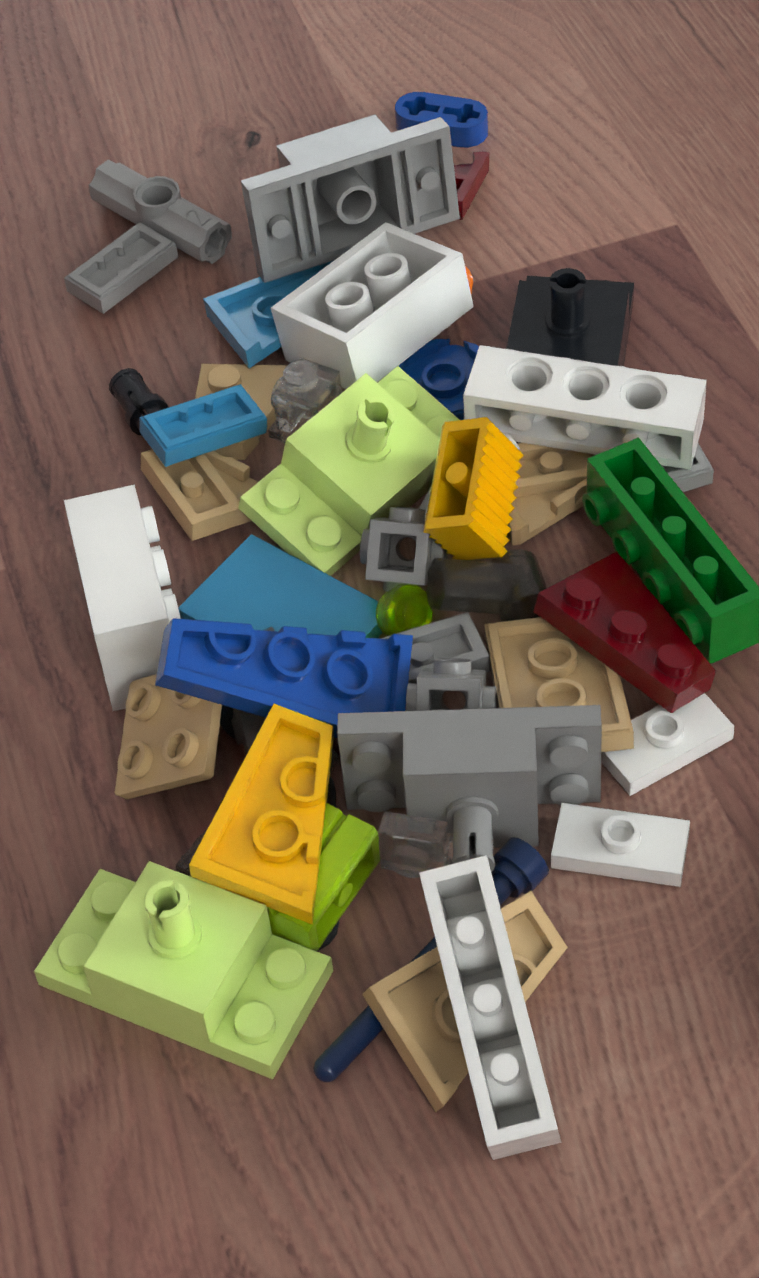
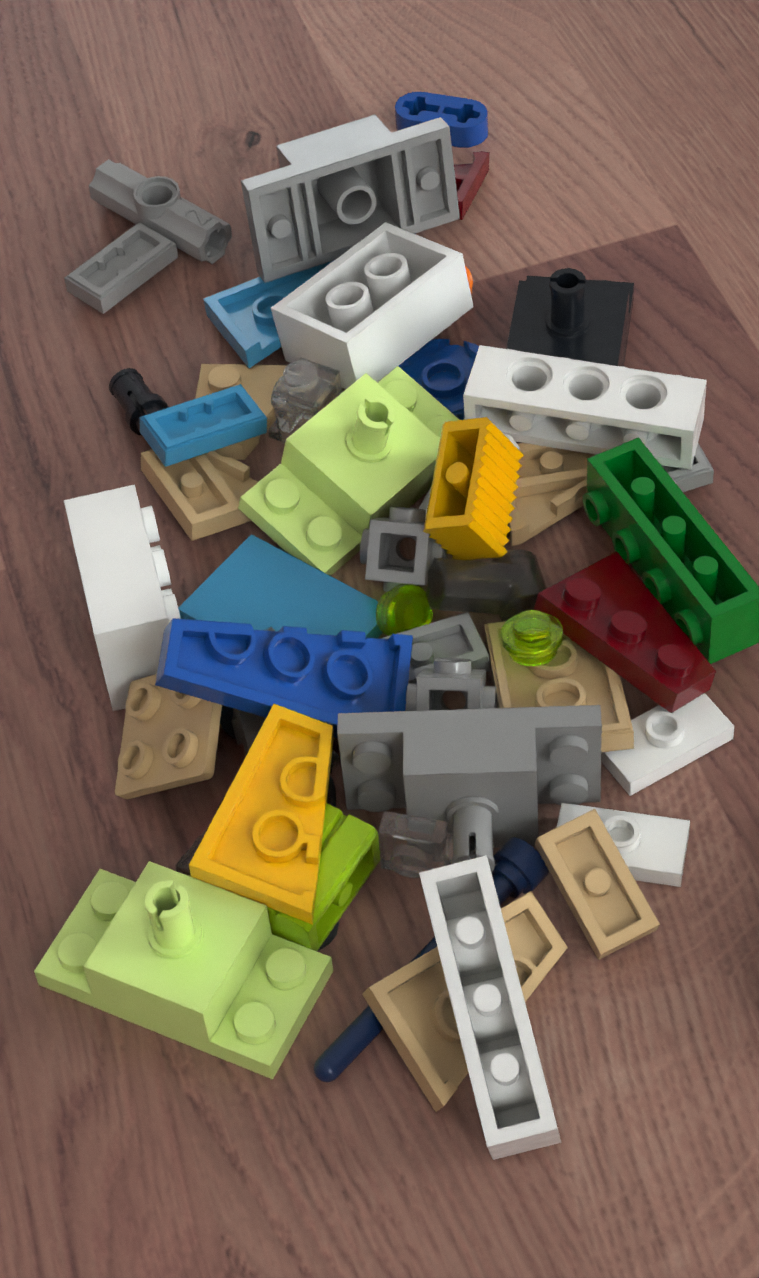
none -> clear neon green plate [501,610,563,666]
none -> tan plate [535,809,660,960]

